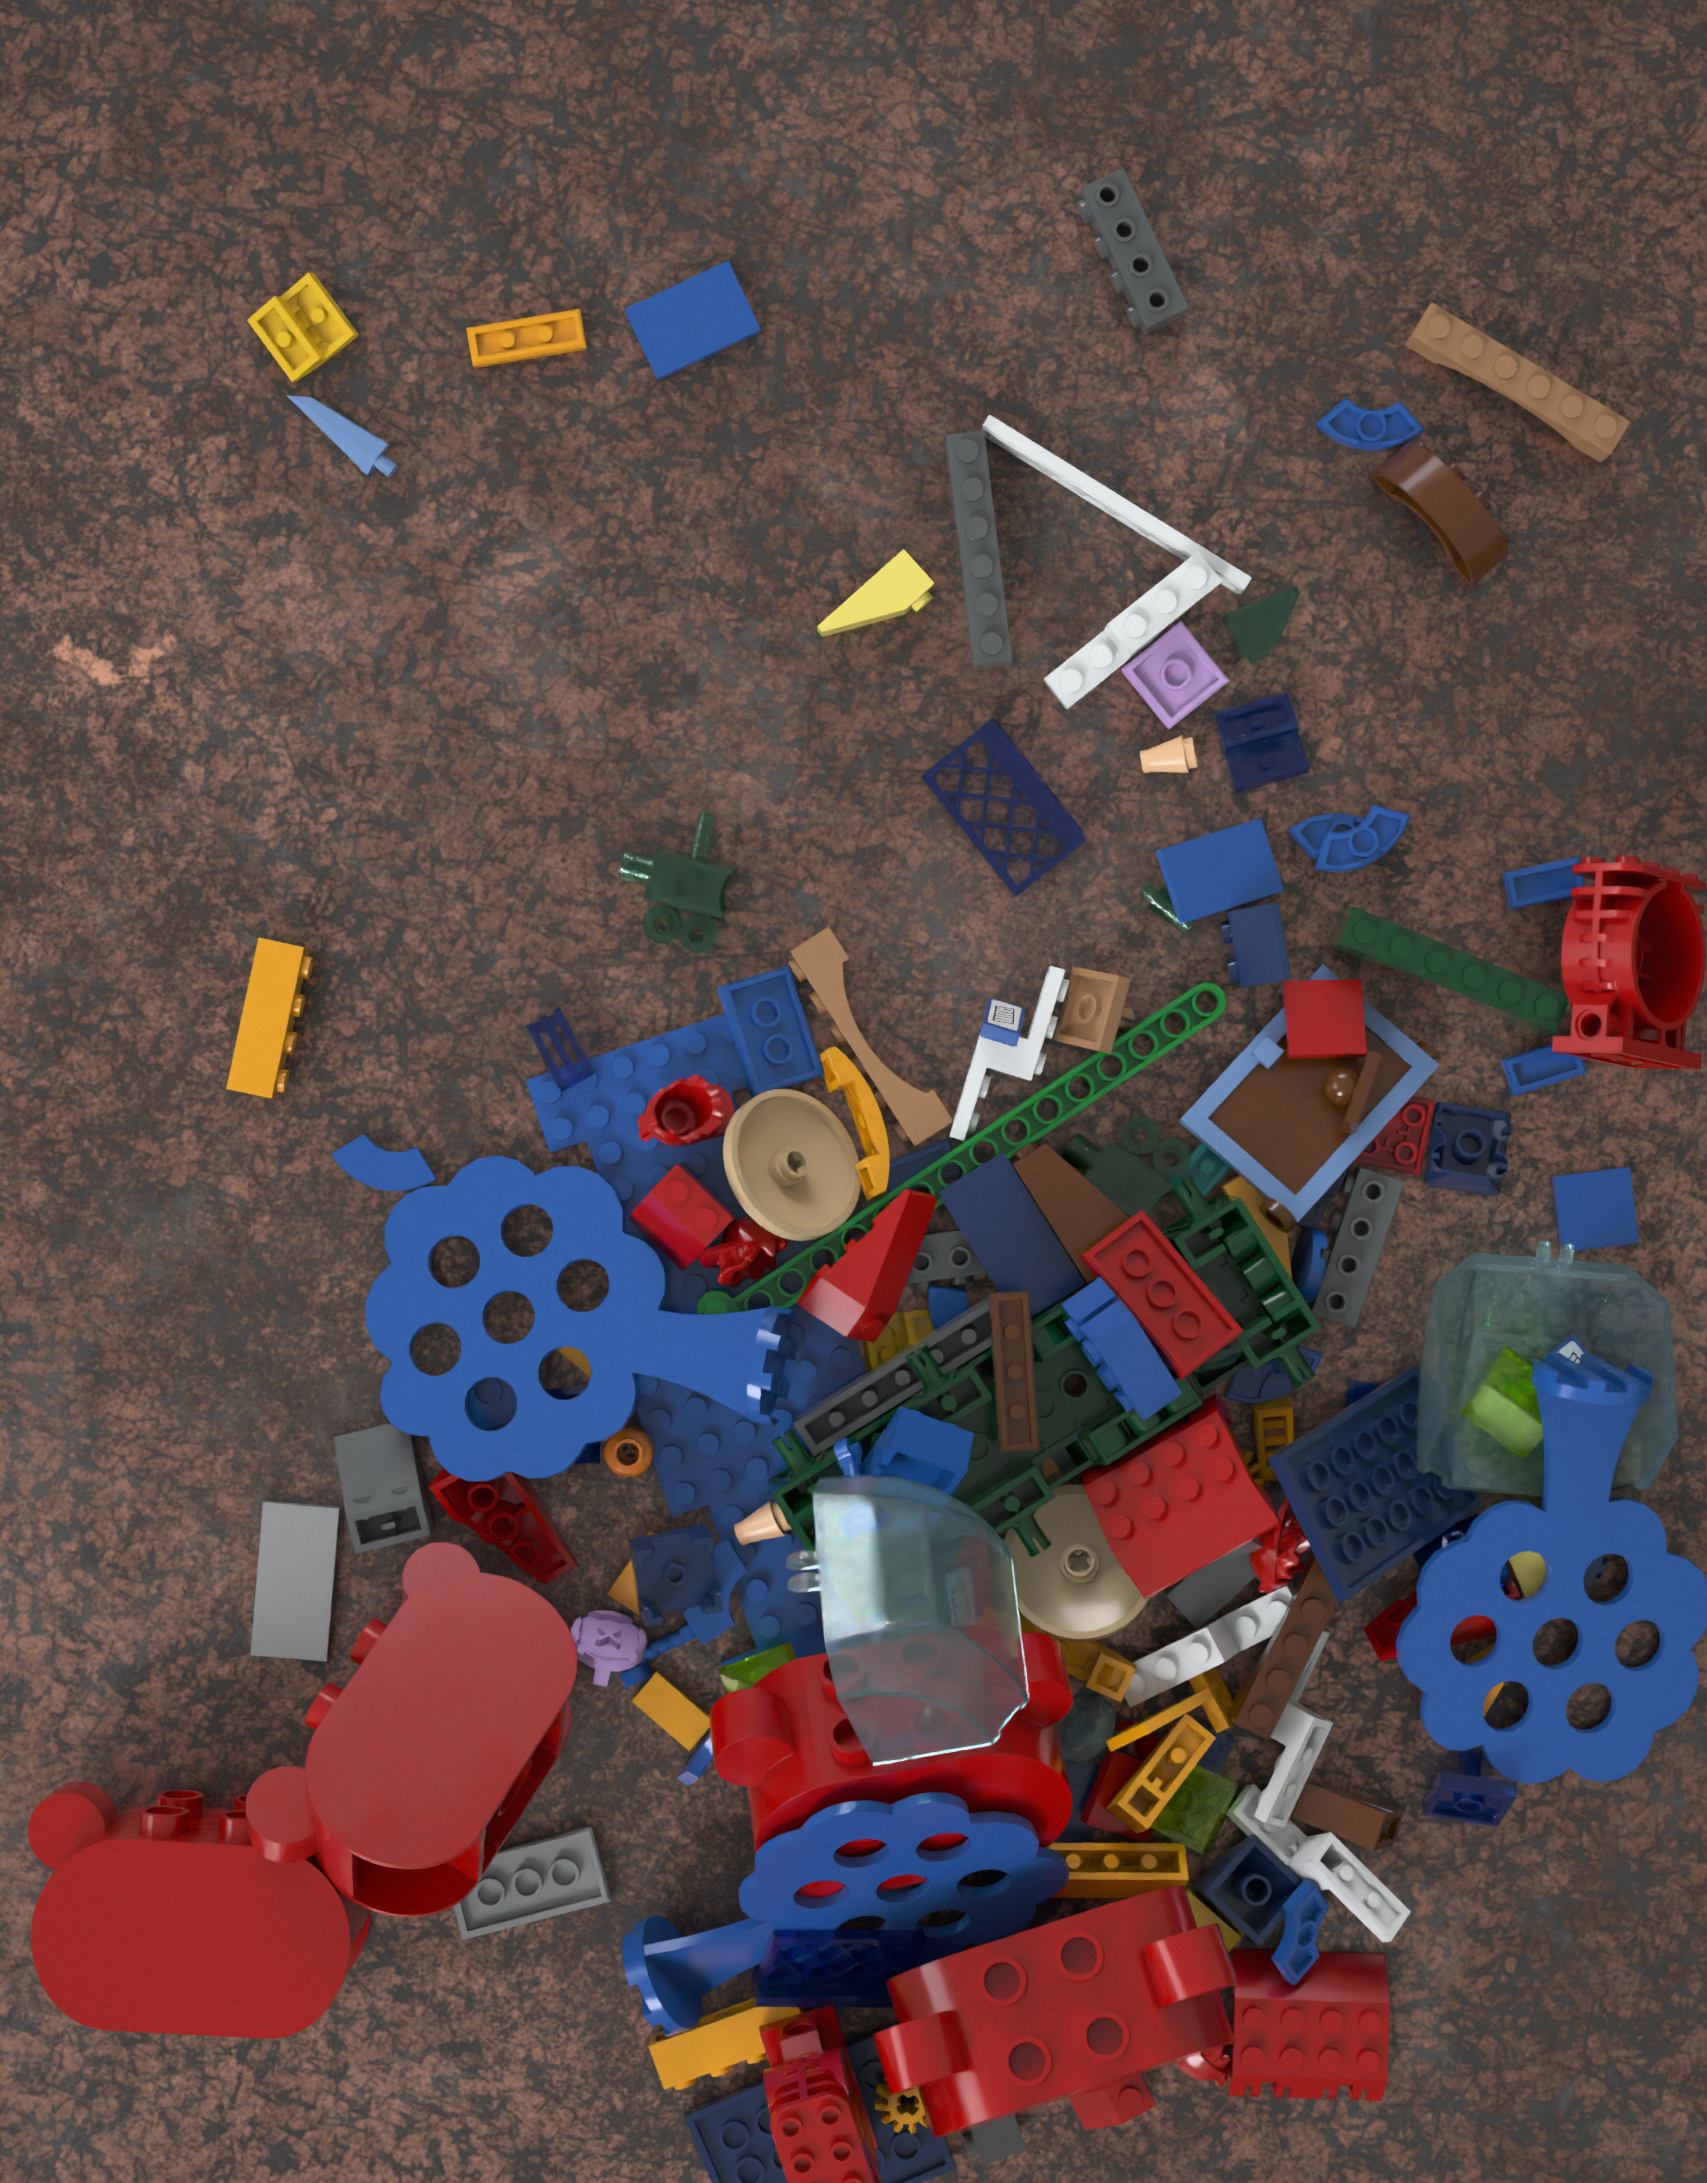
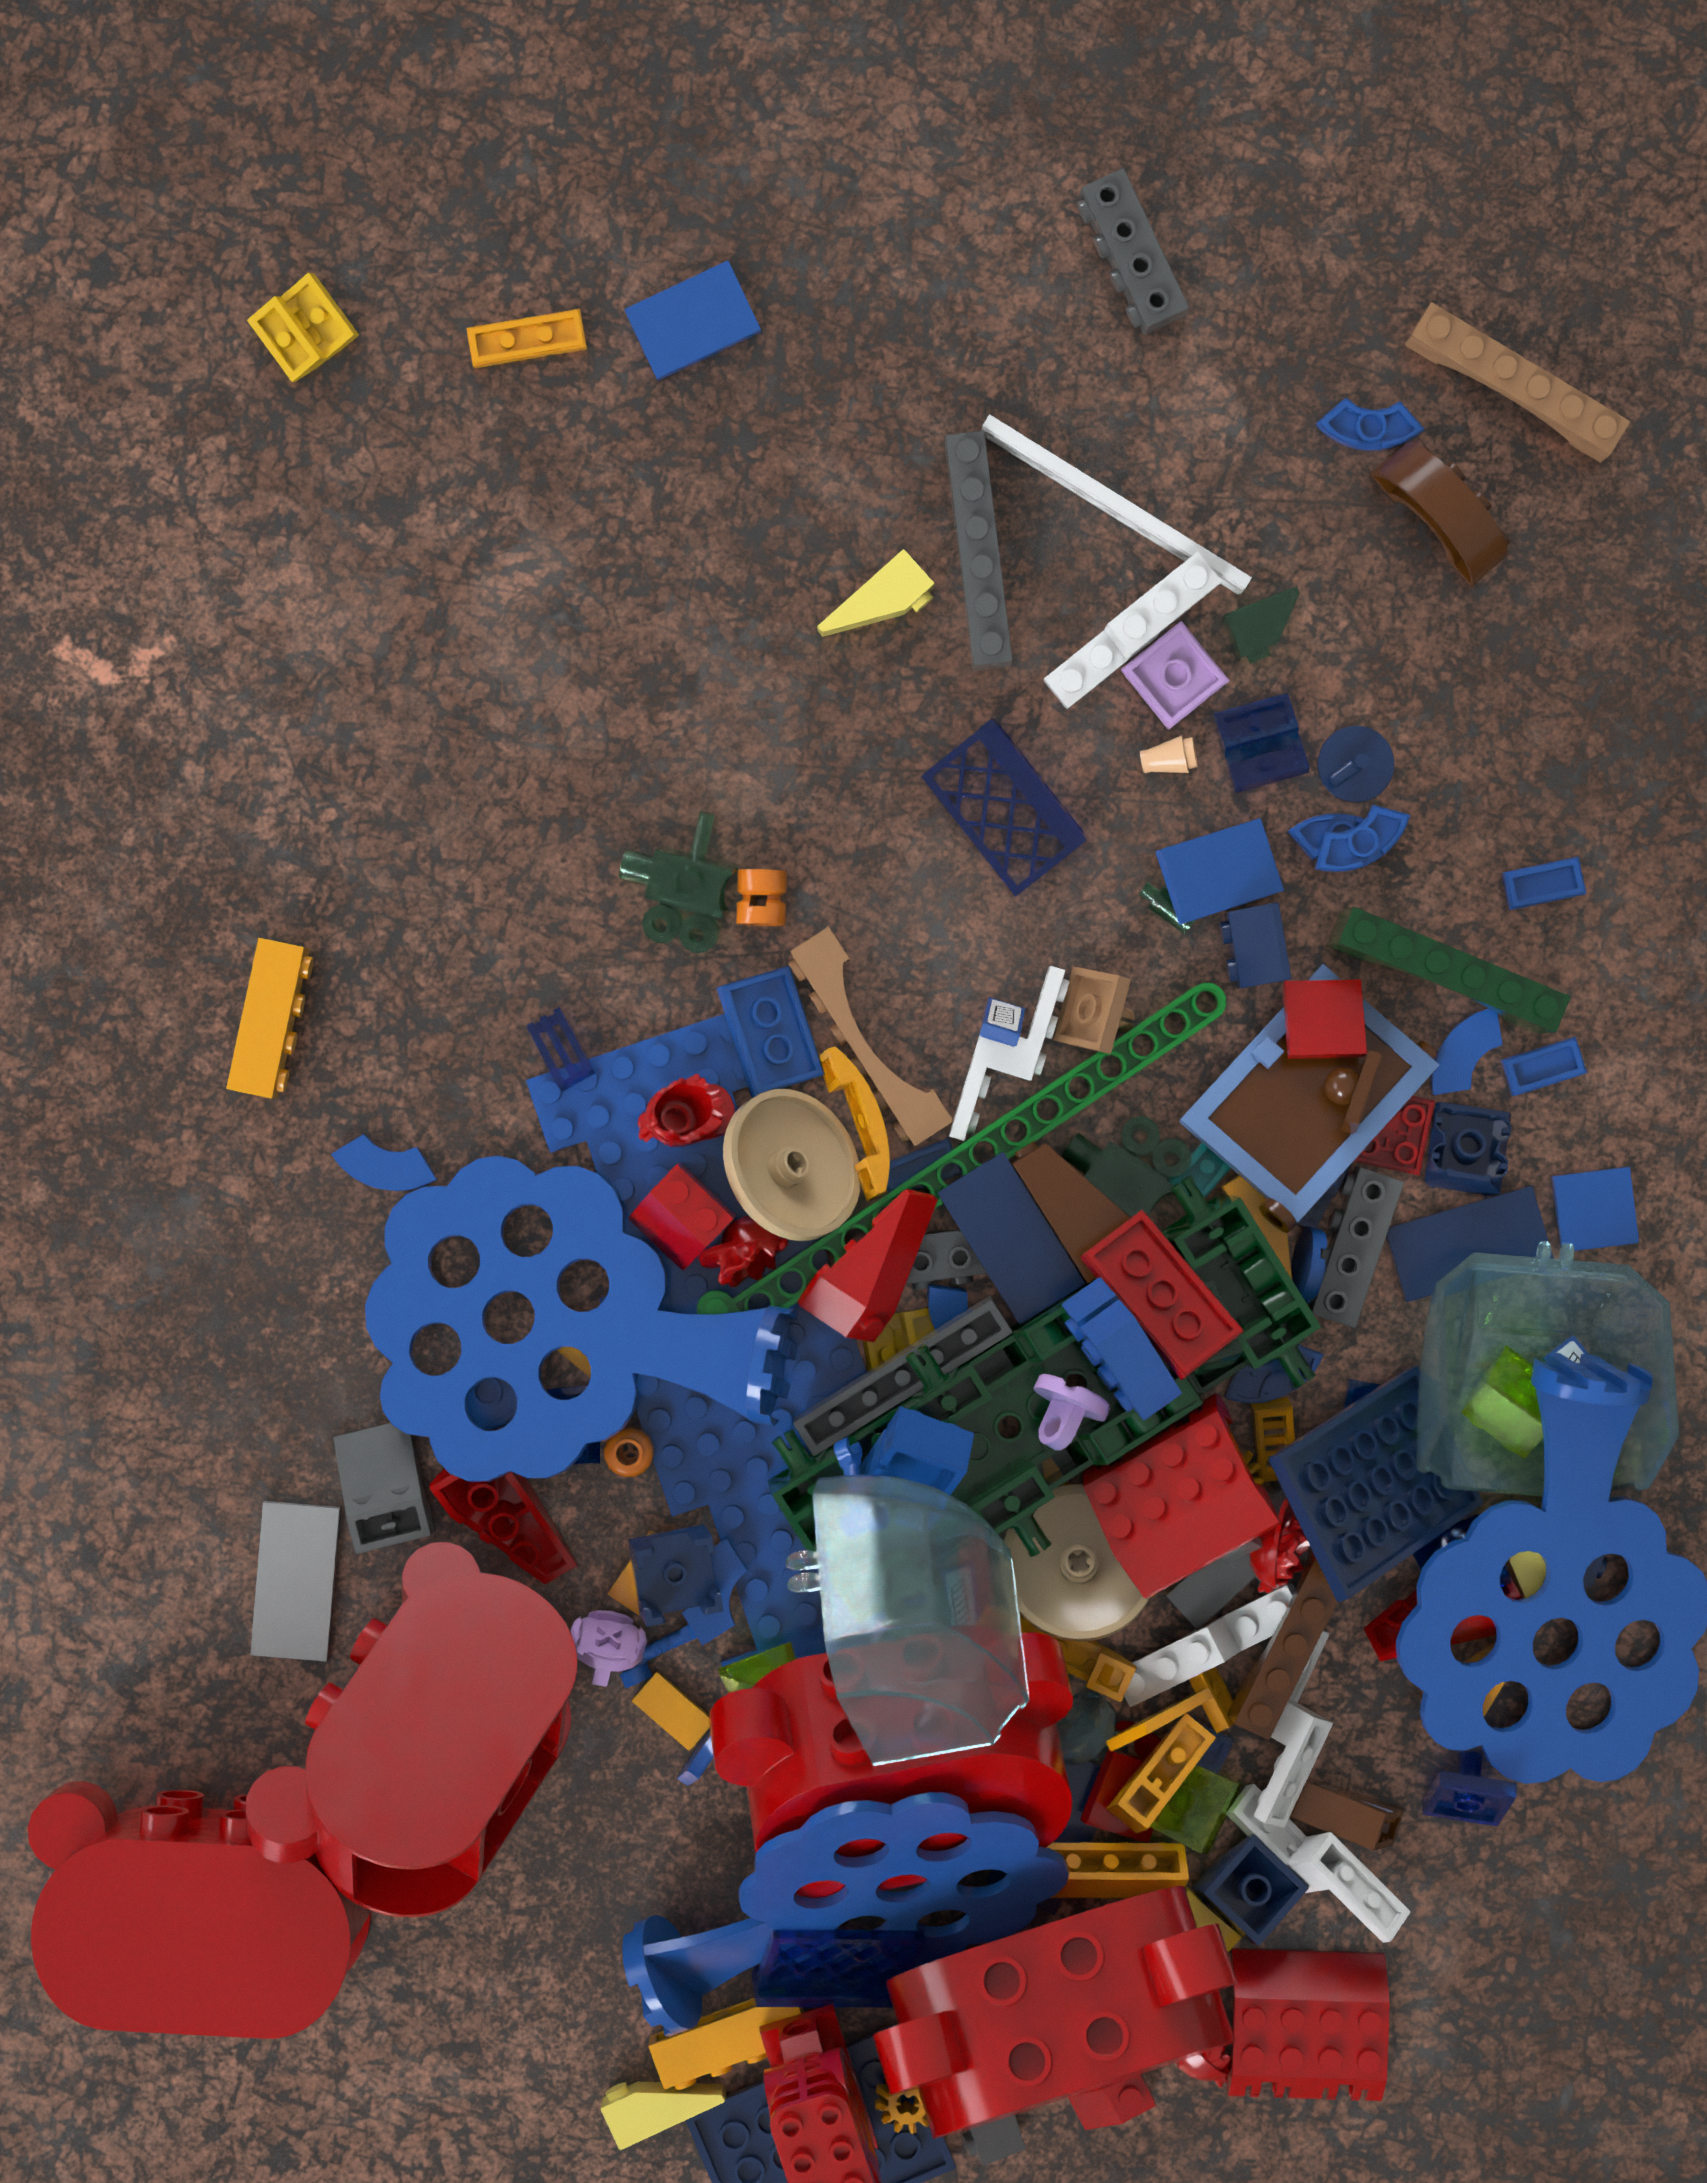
medium blue bar [286,395,398,478] -> none
light grey tile [454,1824,612,1940] -> none
light nougat cone [734,1500,793,1546] -> none
reddish brown tile [988,1290,1040,1453] -> none
blue tile [1271,1878,1330,1986] -> none
red brick [1552,856,1706,1070] -> none
none -> light yellow slope [600,2081,726,2150]
none -> orange wheel [736,869,787,926]
none -> lavender tile [1033,1374,1110,1451]
none -> dark blue shield [1317,726,1394,803]
none -> dark blue tile [1386,1185,1554,1302]
none -> blue tile [1430,1008,1503,1095]

